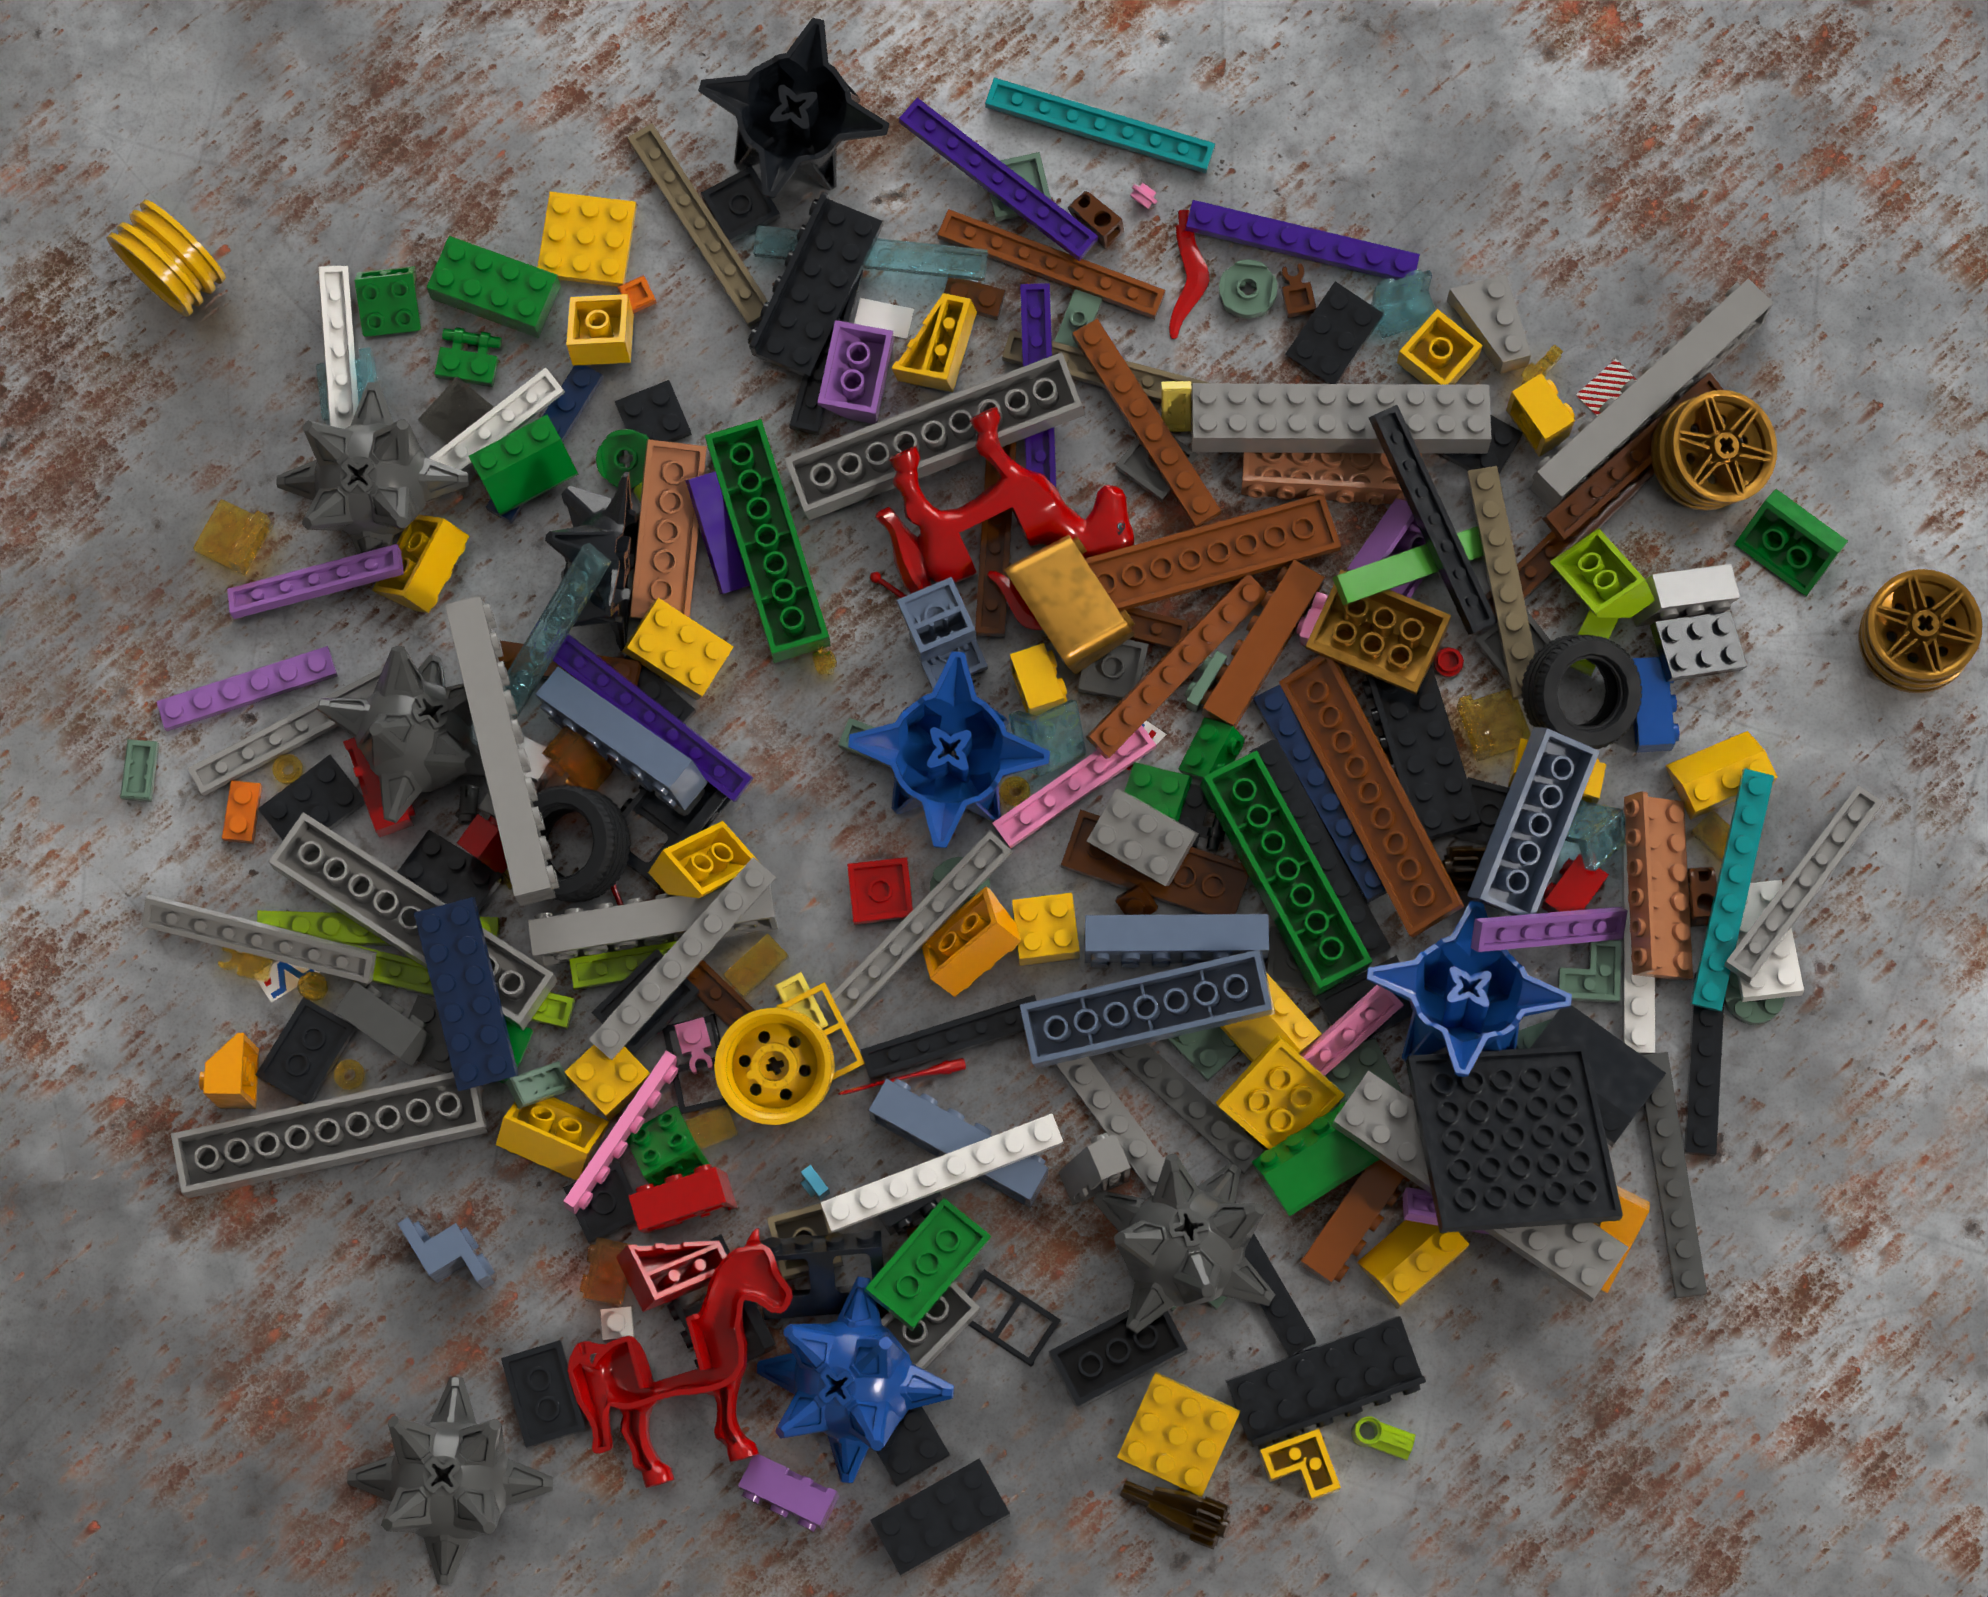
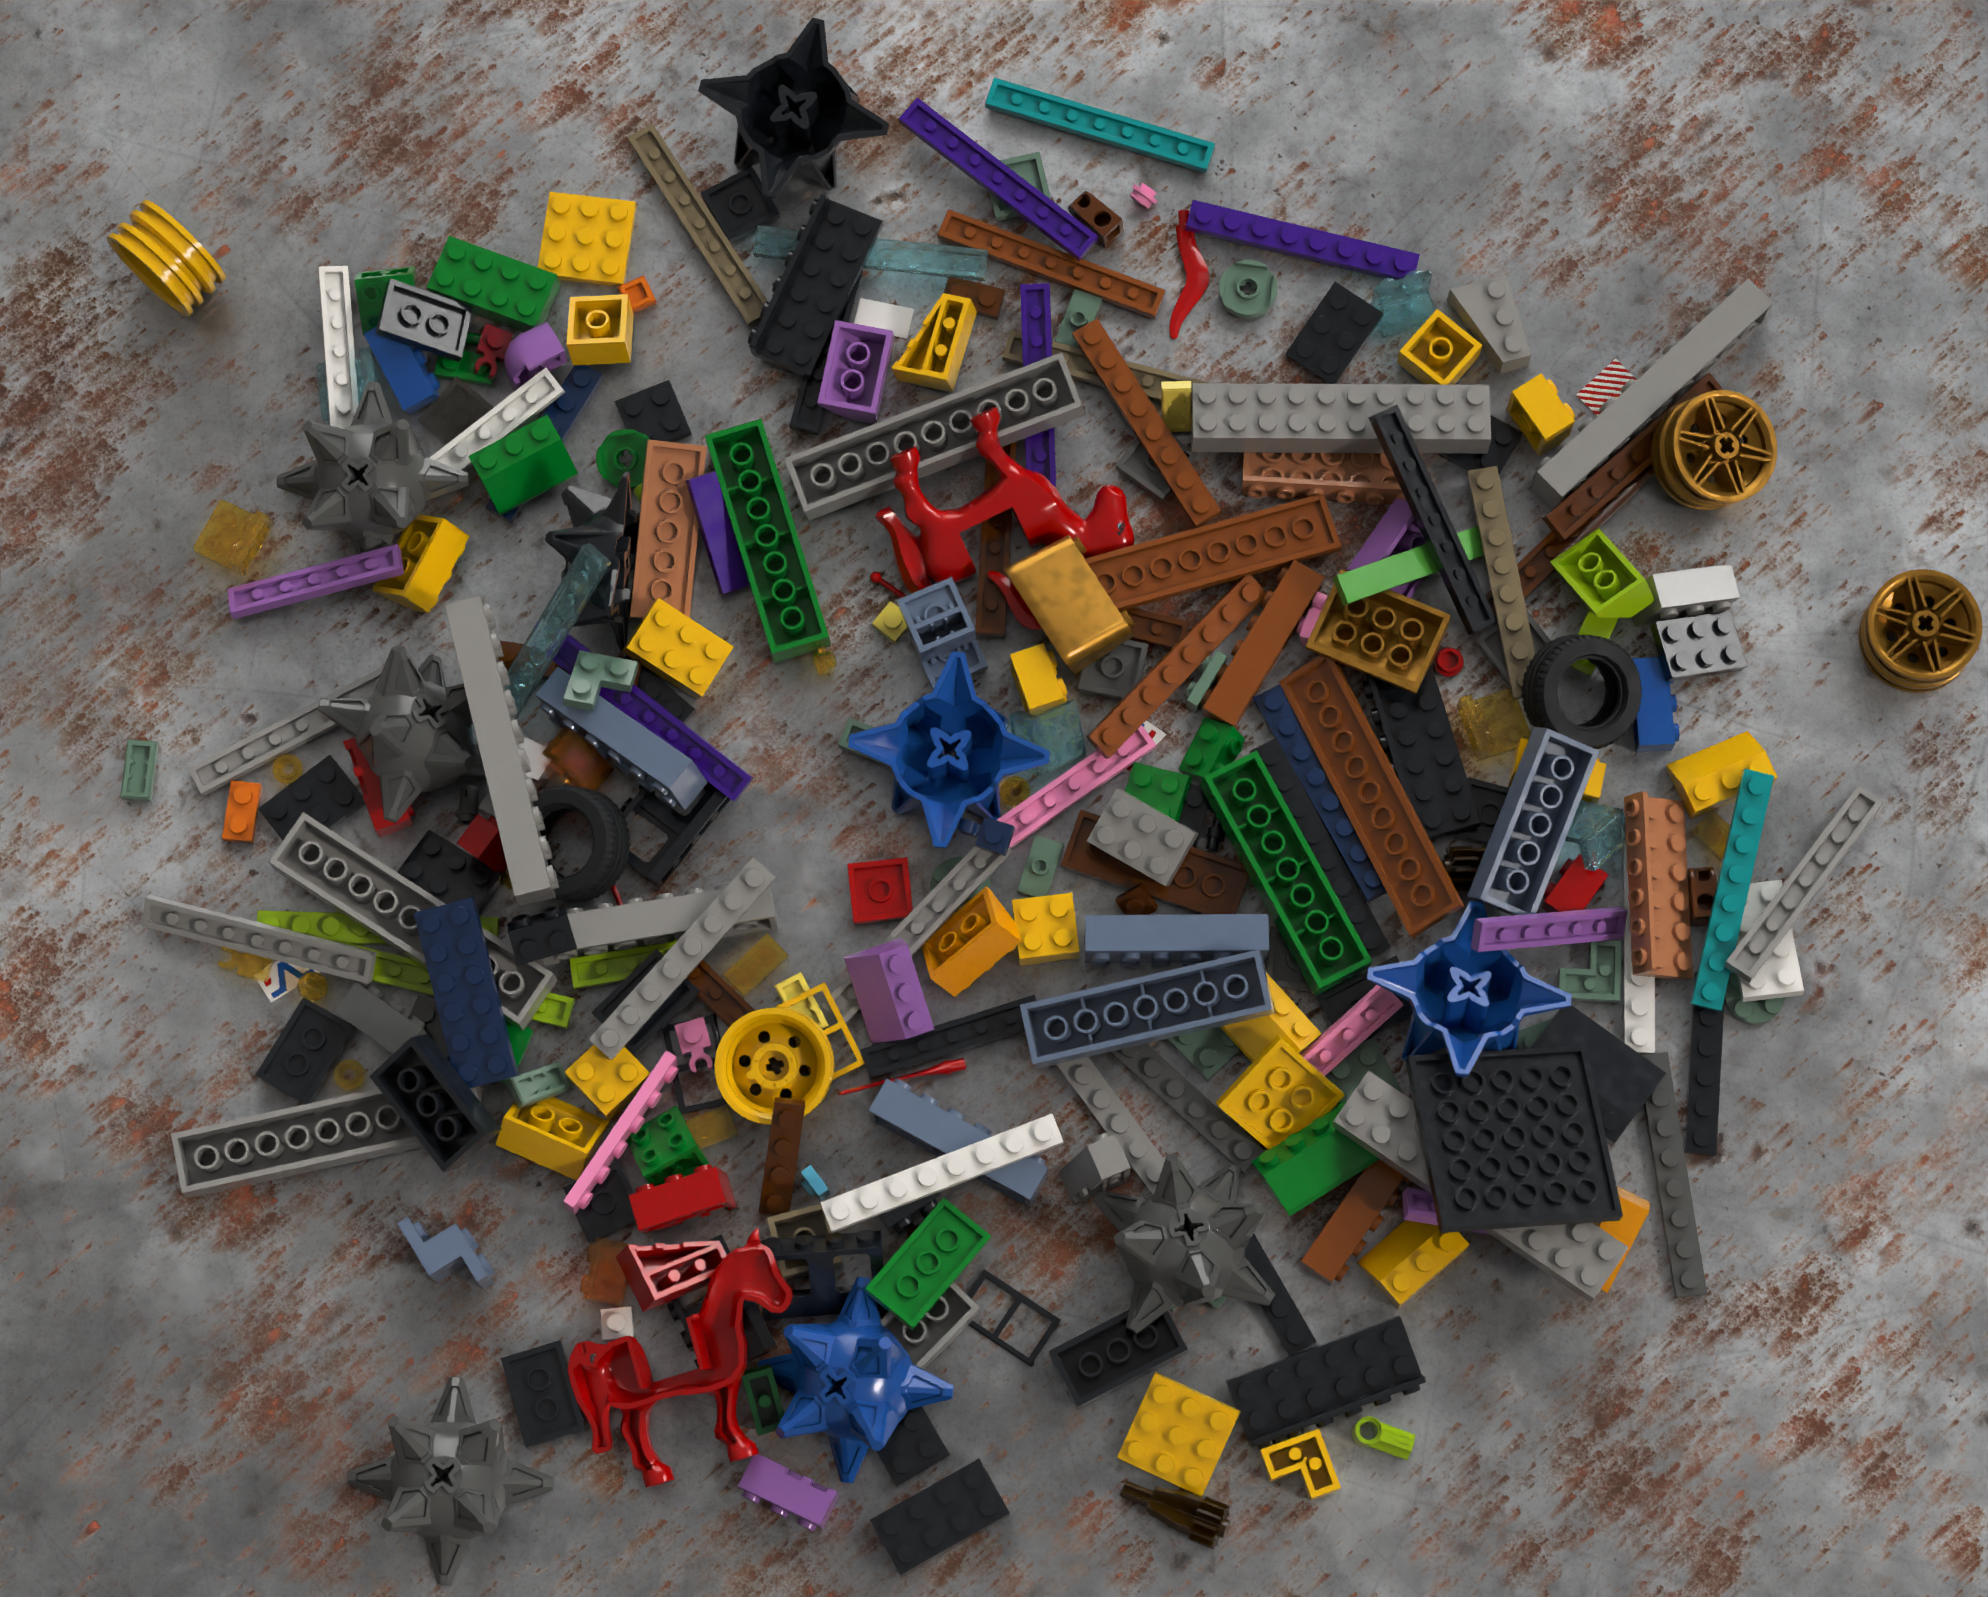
medium lavender plate [156,646,338,731] -> none
light orange slope [199,1033,259,1109] -> none
yellow slope [648,821,758,898] -> none
reddish brown plate [1281,263,1317,318] -> none
clear yellow plate [1521,344,1564,385] -> none
green slope [1734,489,1848,597] -> none
none -> blue brick [364,326,441,414]
none -> black brick [369,1034,502,1172]
none -> plate [375,278,473,362]
none -> dark red plate [473,324,514,380]
none -> medium lavender brick [504,321,567,392]
none -> black bracket [507,906,577,966]
none -> sand green plate [563,650,638,711]
none -> dark green brick [742,1363,784,1436]
none -> reddish brown plate [759,1097,805,1215]
none -> medium lavender slope [844,938,934,1043]
none -> light yellow plate [872,601,908,644]
none -> dark blue plate [957,817,1015,856]
none -> sand green plate [1017,835,1064,897]

